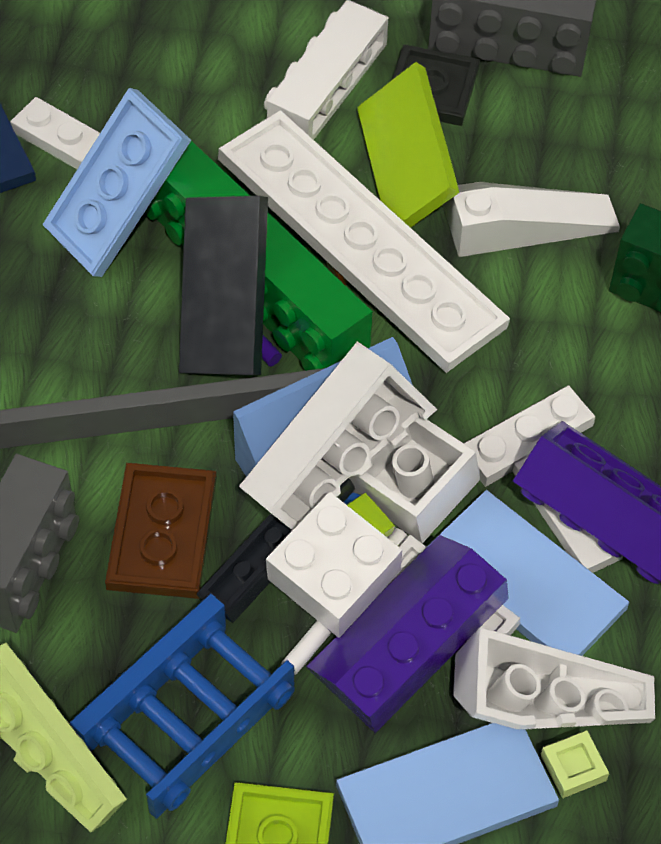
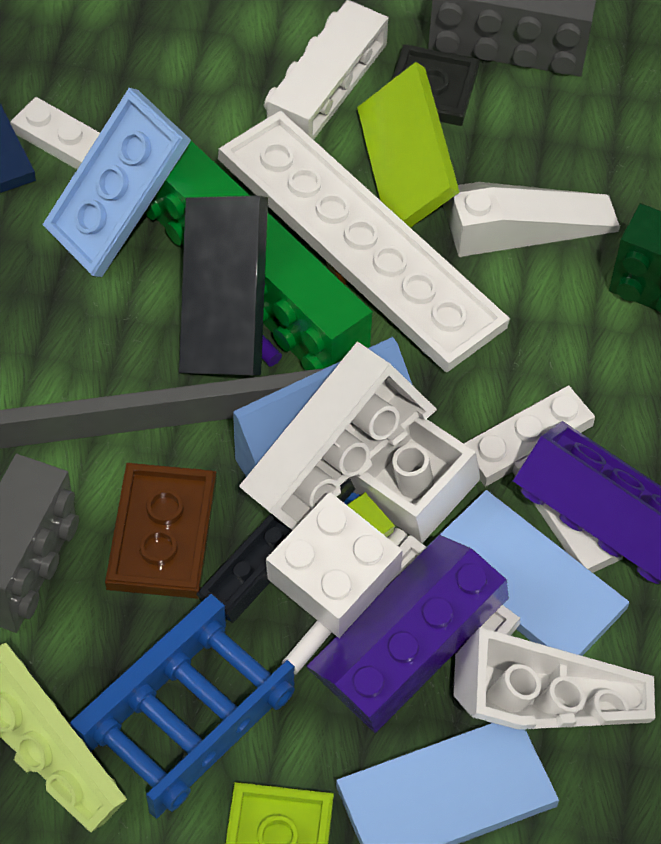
yellowish green plate [541,731,609,798] -> none

